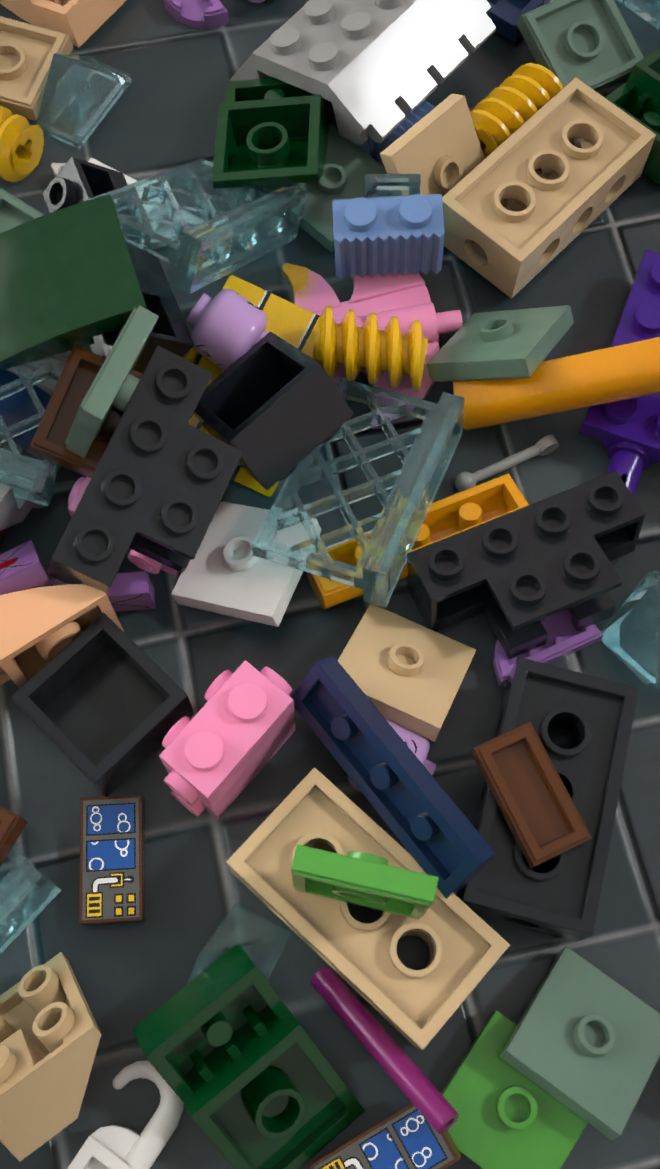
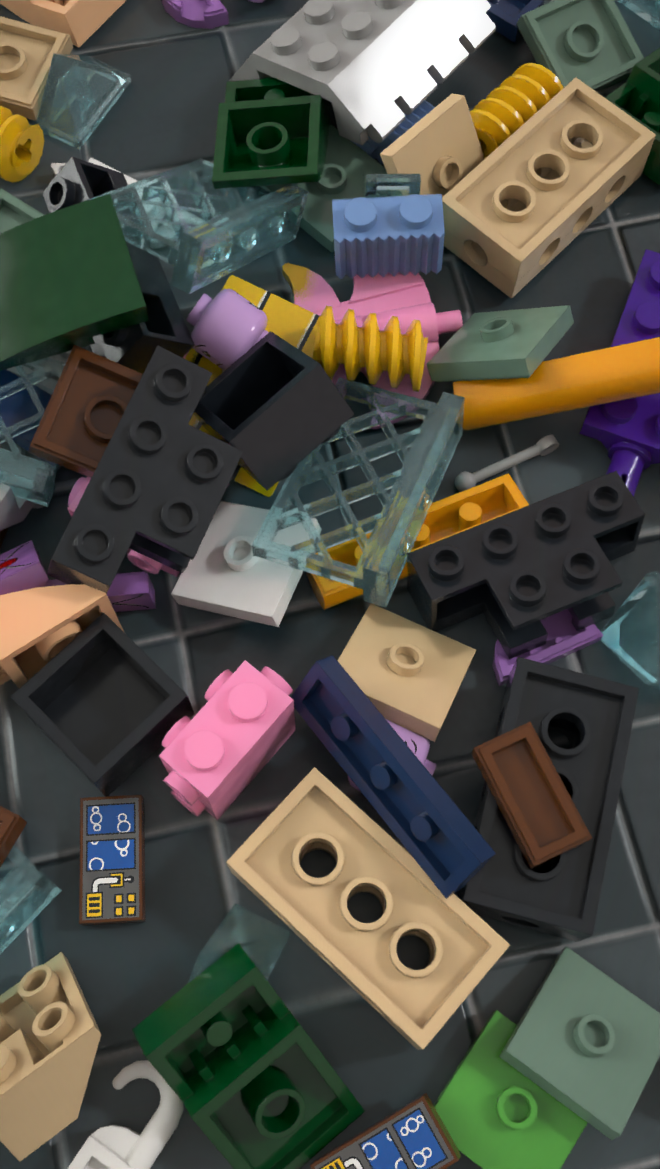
sand green plate [65,305,159,458] -> none
bright green plate [291,844,439,919] -> none
magenta piece [310,966,459,1134] -> none

